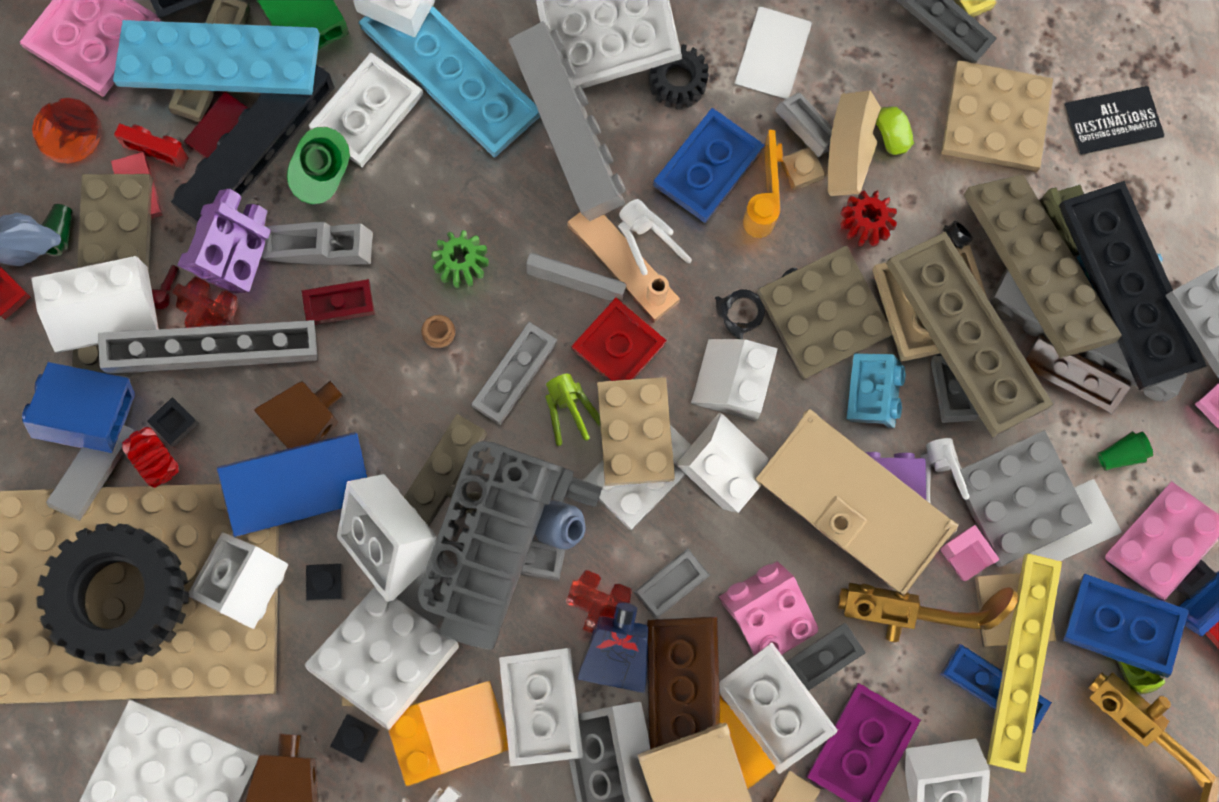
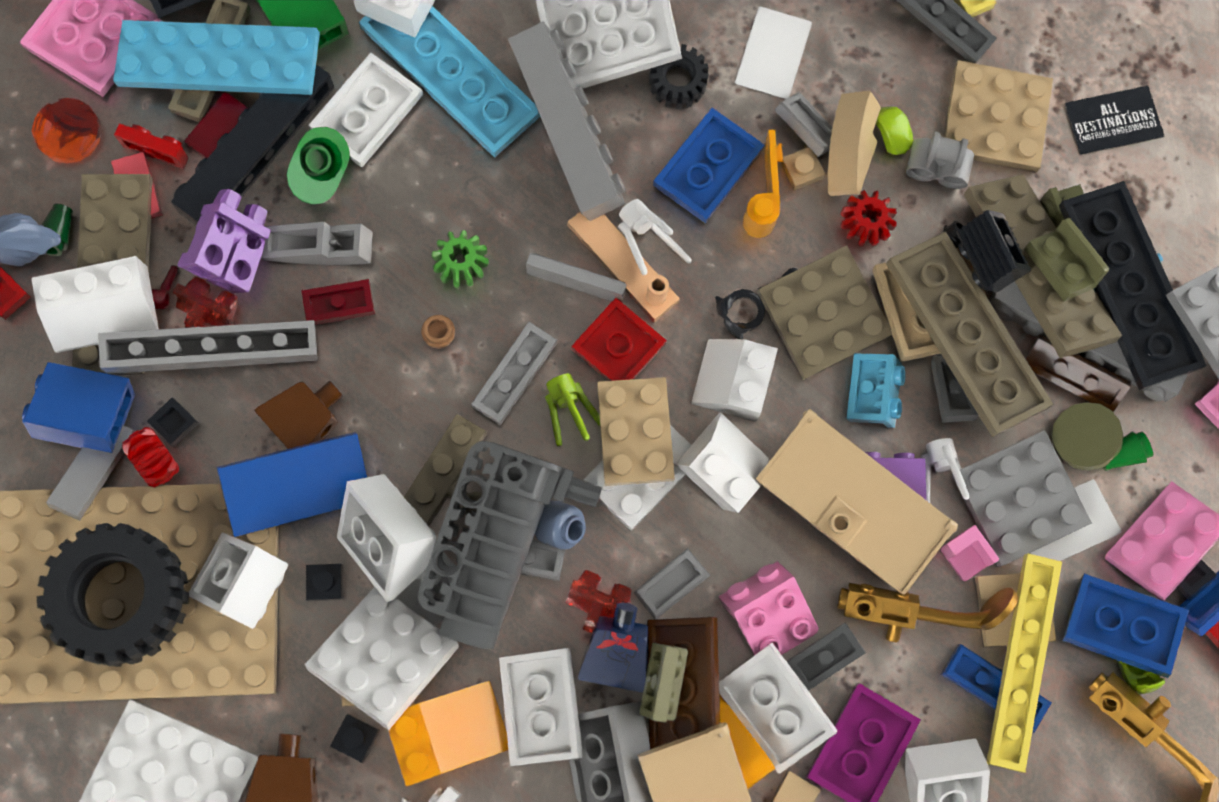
none -> olive bracket [639,642,688,722]
none -> light grey piece [906,131,974,189]
none -> black brick [956,210,1031,292]
none -> olive bracket [1024,218,1109,302]
none -> olive tile [1052,402,1124,471]

